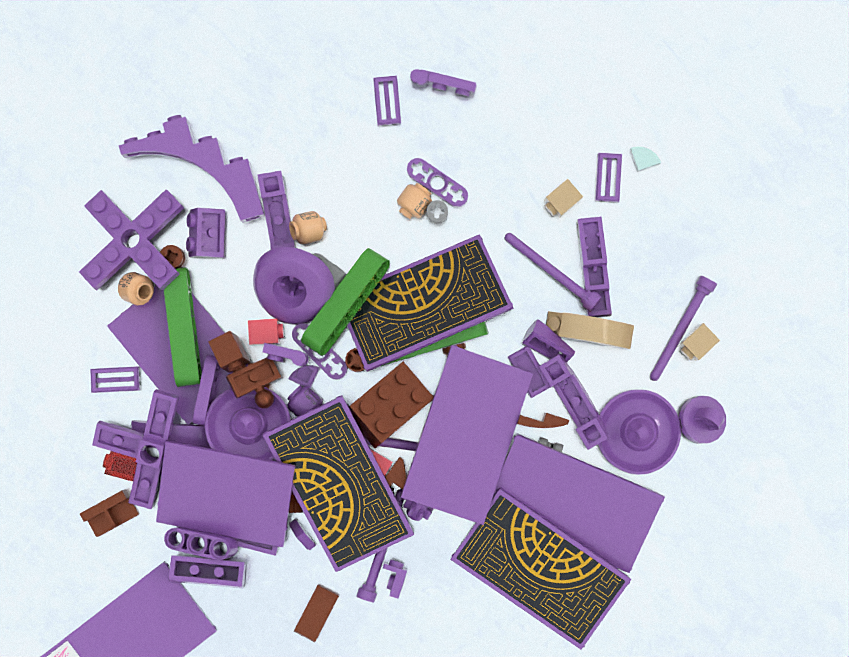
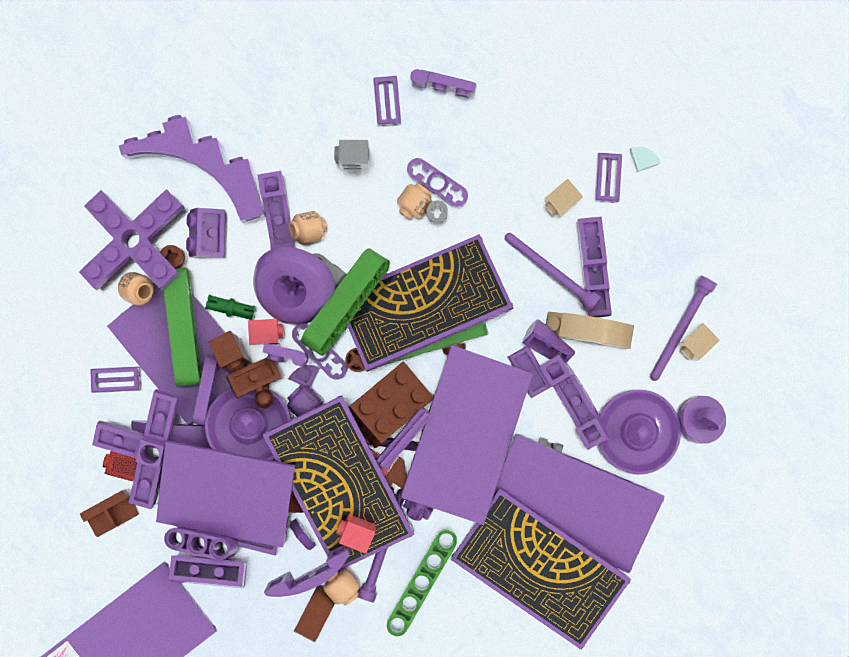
medium lavender bracket [383,559,407,599] -> none
copper slope [517,413,569,428] -> none
none -> green pin [205,294,256,320]
none -> medium lavender slope [264,545,352,597]
none -> light nougat head [323,569,360,606]
none -> light grey brick [334,140,370,170]
none -> coral brick [336,514,376,554]
none -> medium lavender axle [376,408,431,469]
none -> bright green beam [386,528,457,637]

